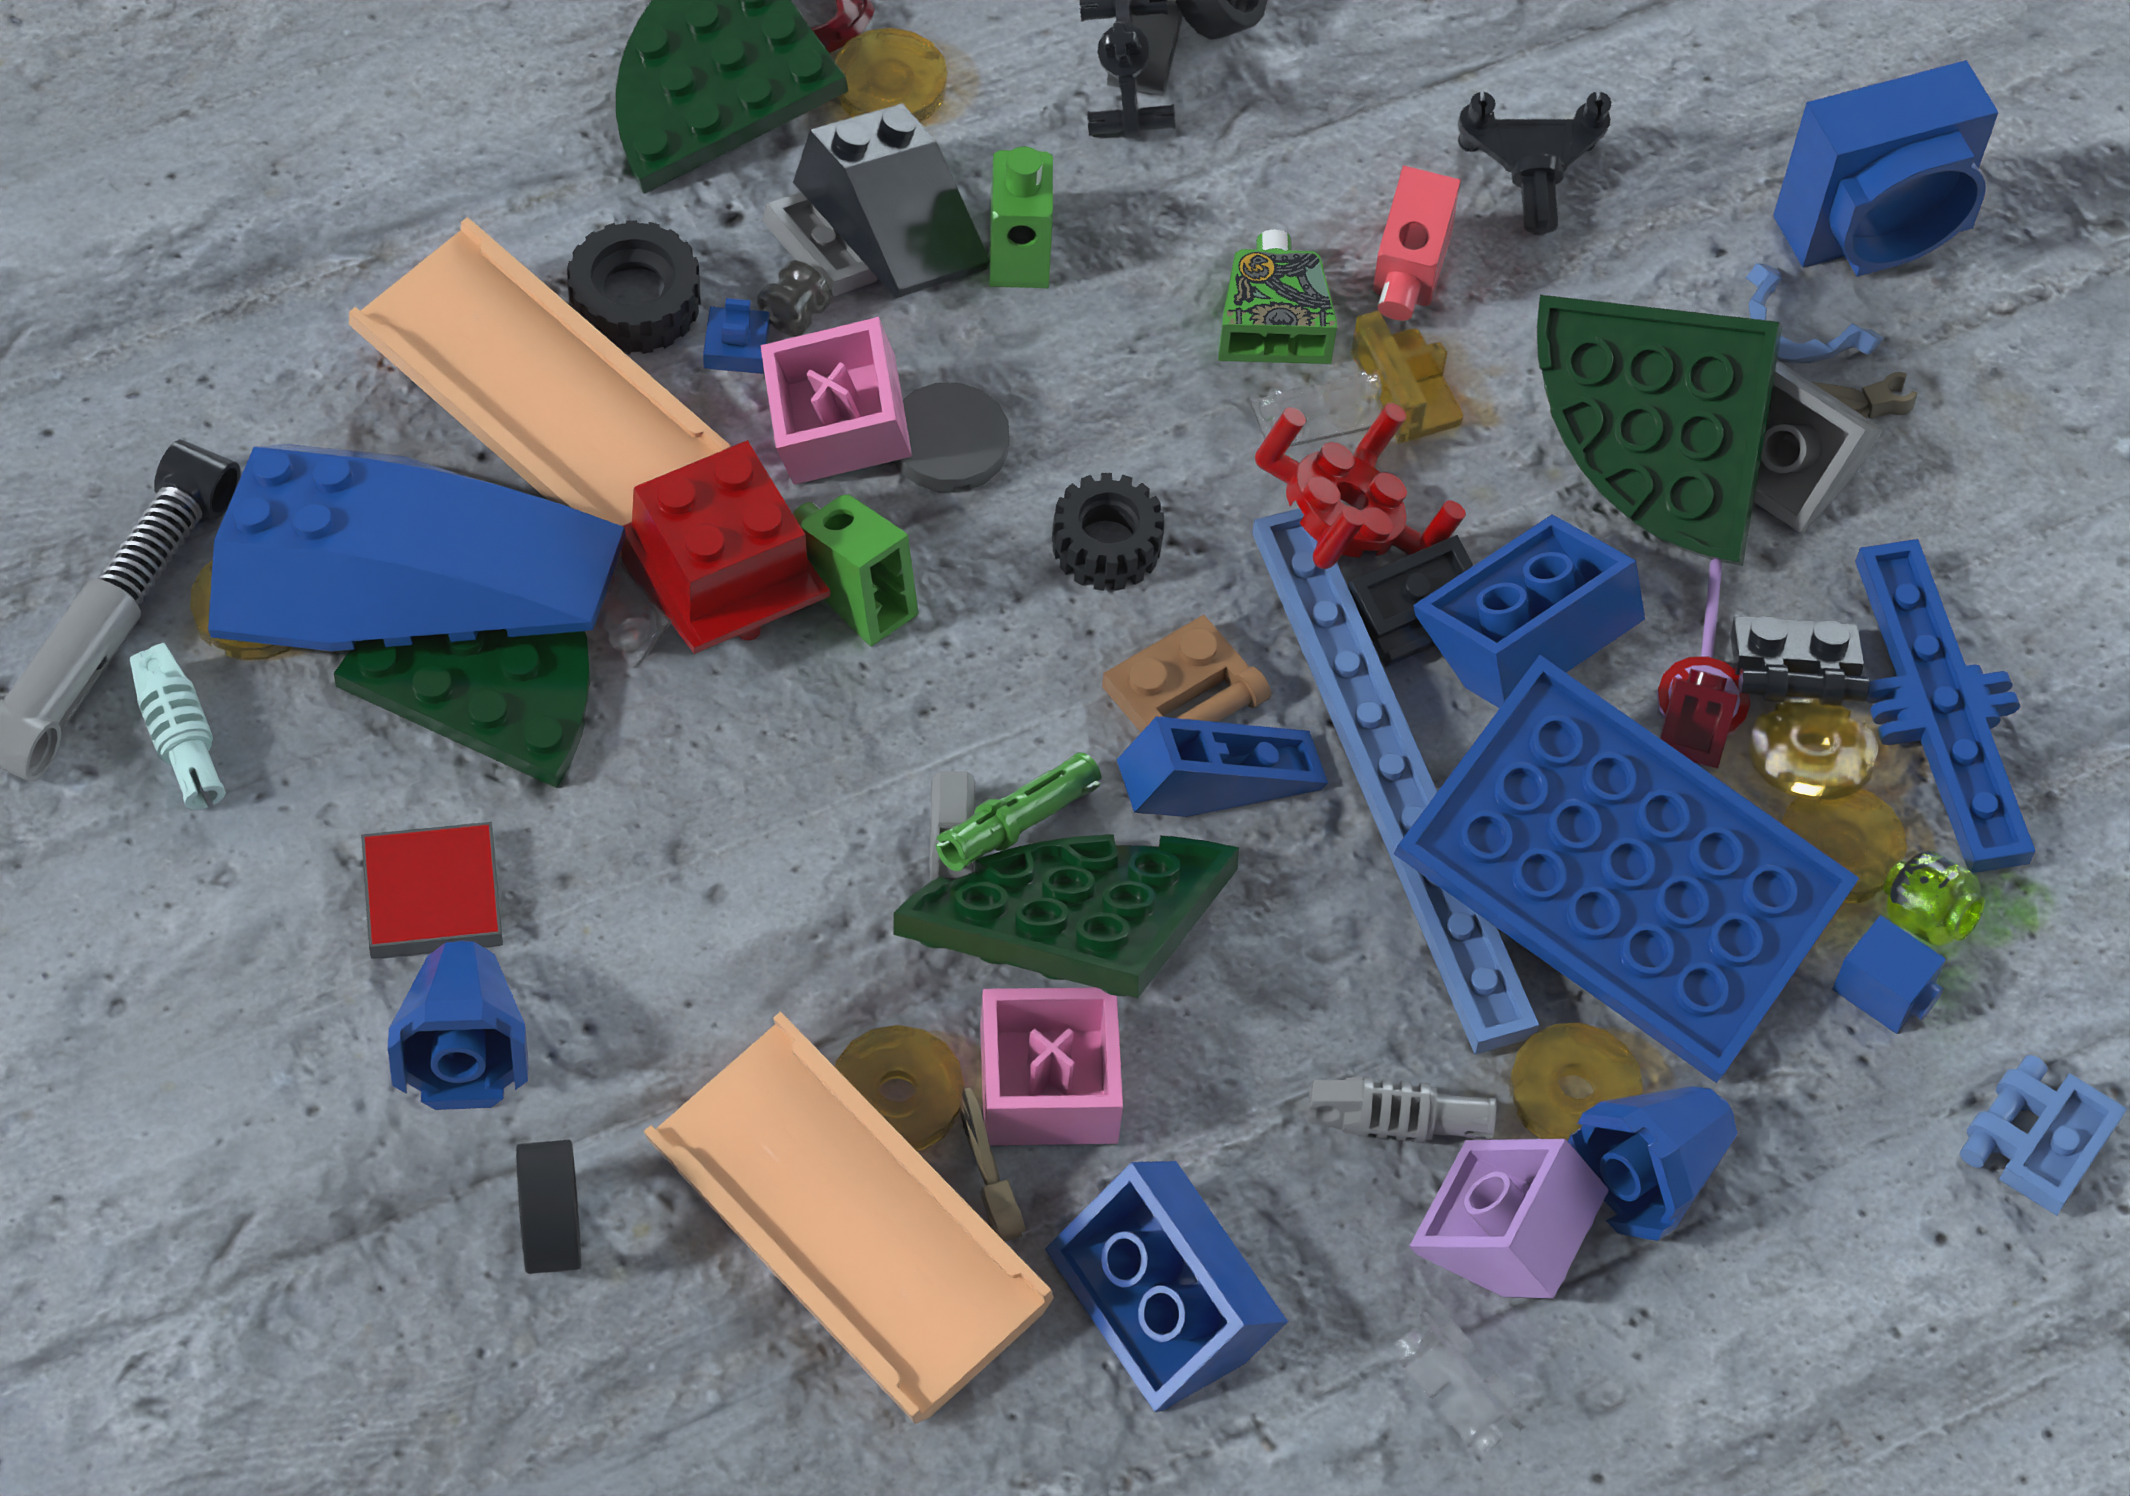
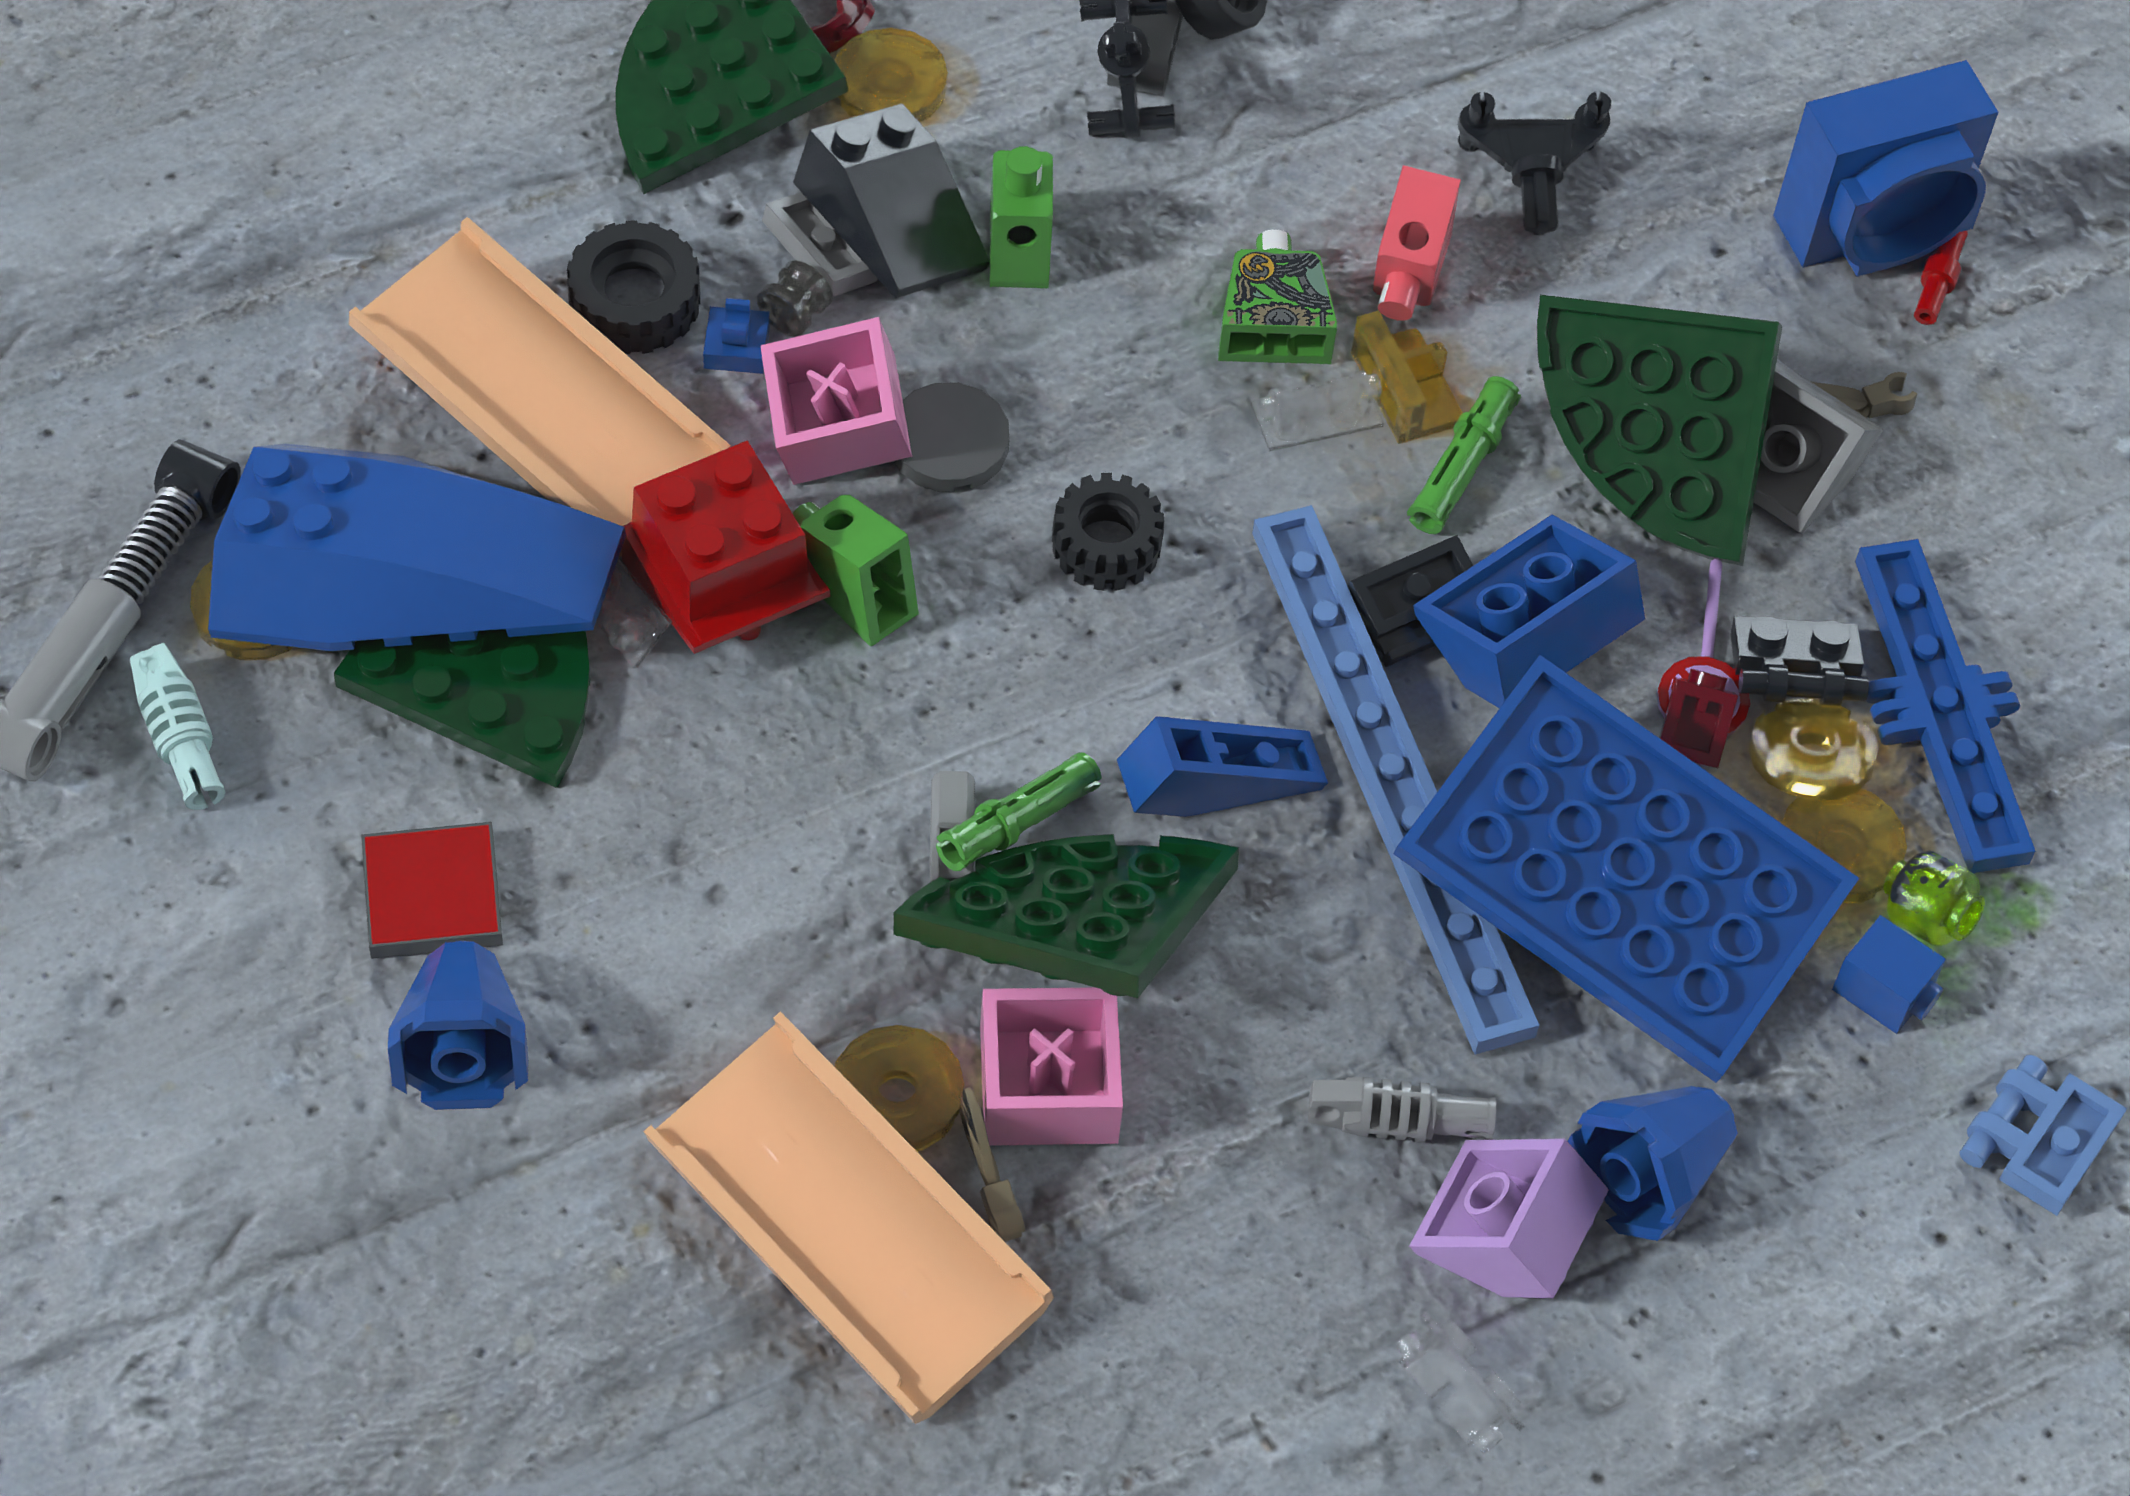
black tyre [516,1140,581,1274] -> none
blue slope [1045,1161,1288,1412] -> none
medium nougat plate [1102,614,1271,732] -> none
red plate [1255,403,1466,569] -> none
clear yellow tile [1508,1023,1643,1141] -> none
medium blue helmet [1746,263,1884,364] -> none
none -> bright green pin [1407,376,1521,534]
none -> red bar [1914,230,1968,325]

